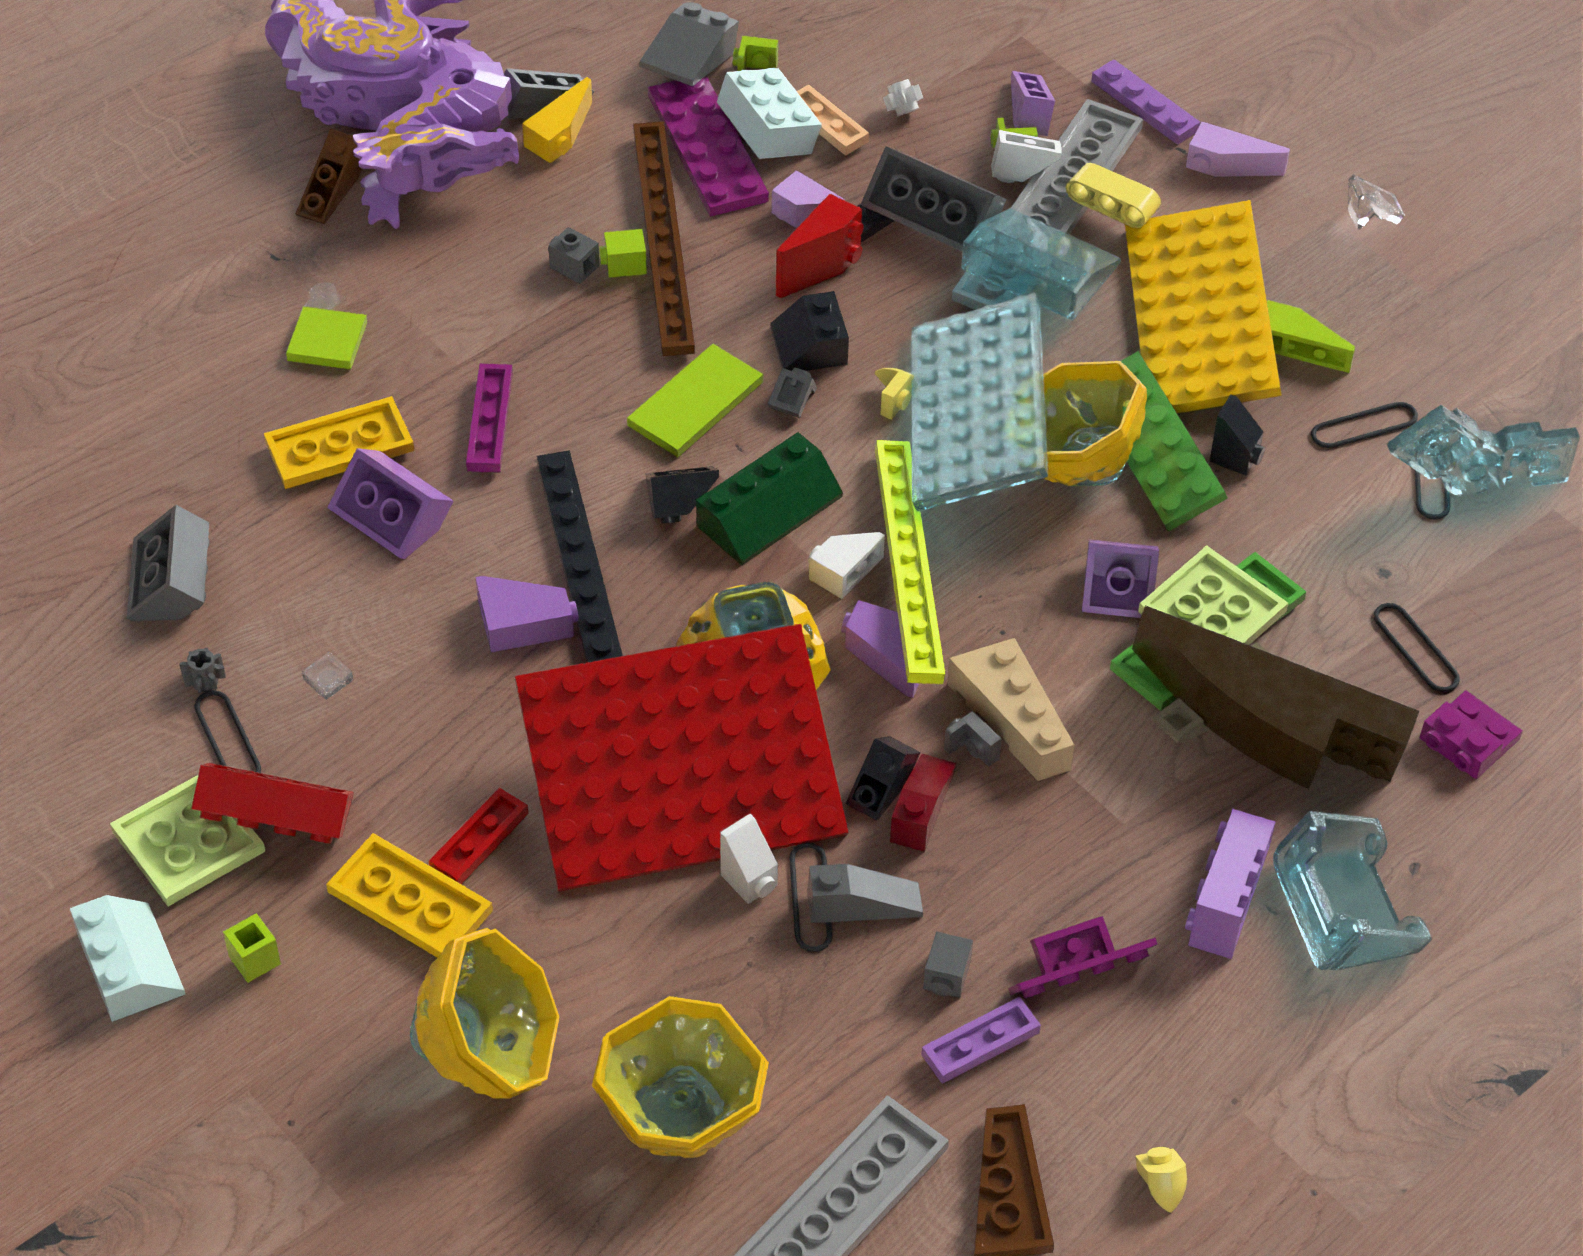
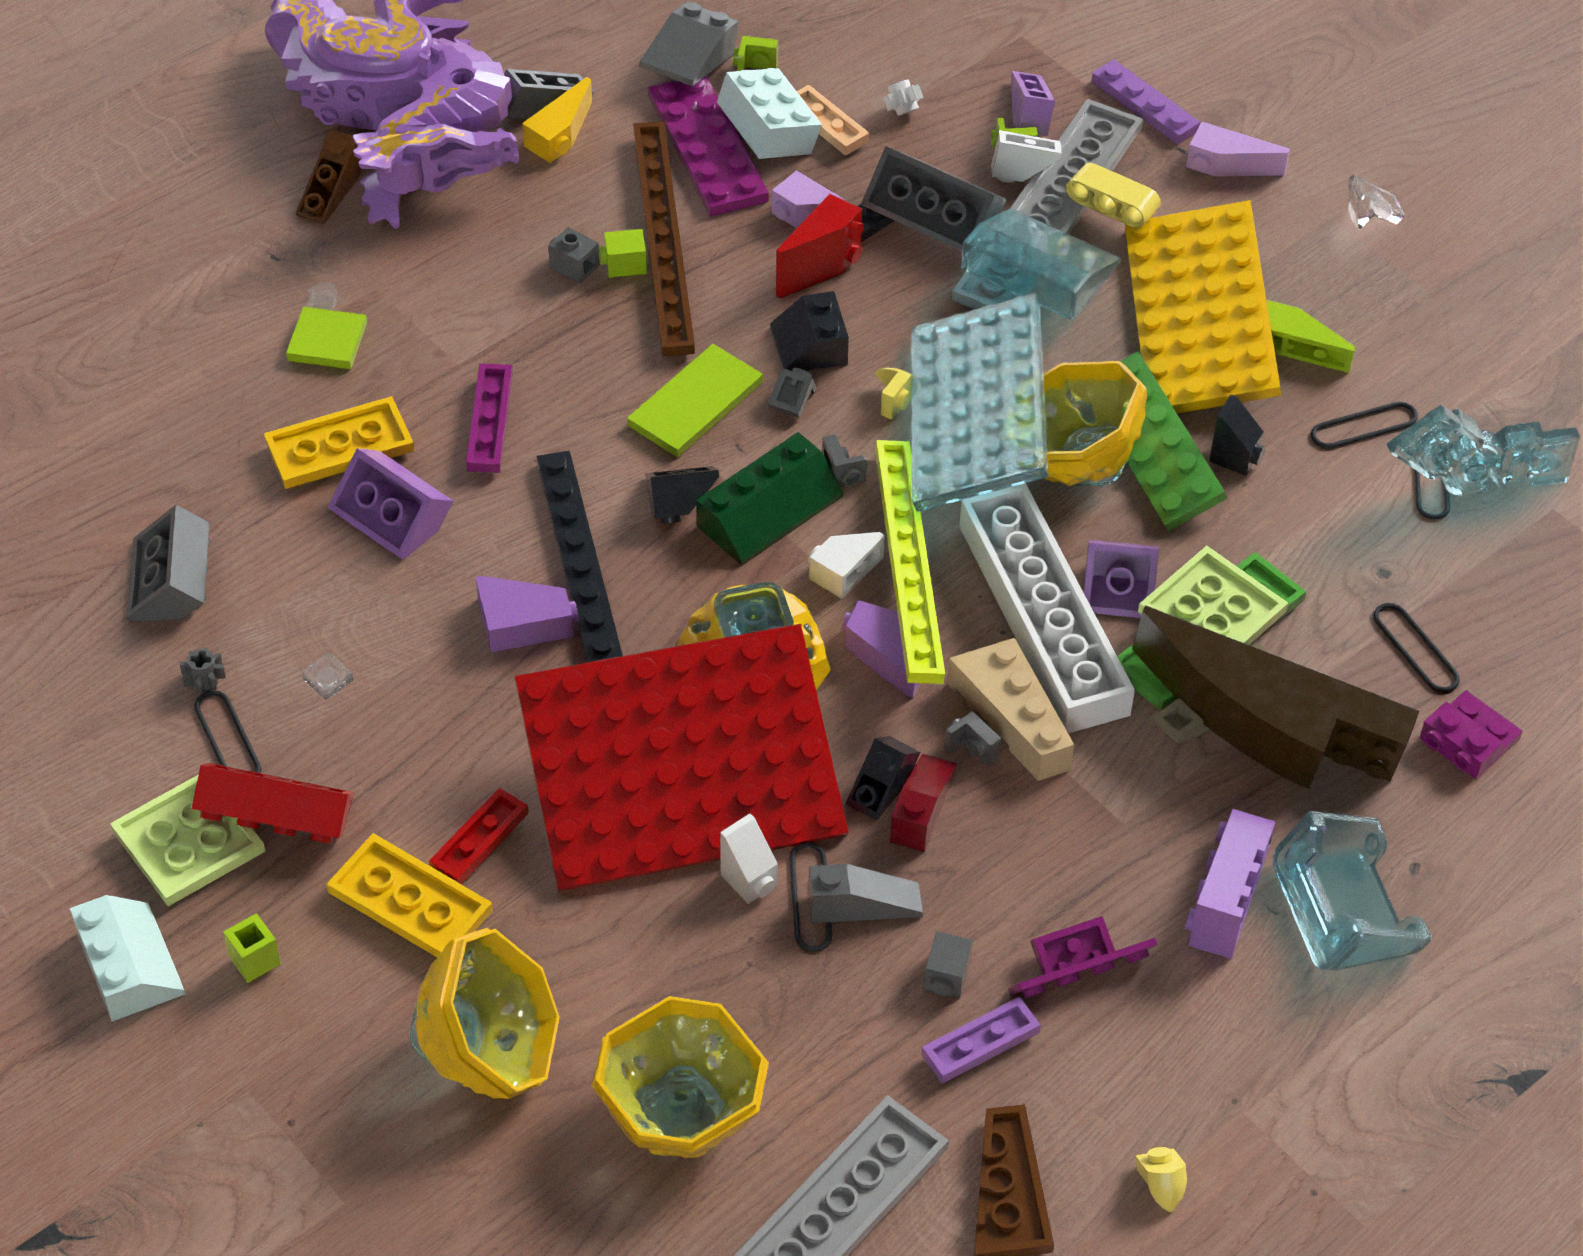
none -> dark grey bracket [822,434,868,487]
none -> white brick [959,483,1135,733]

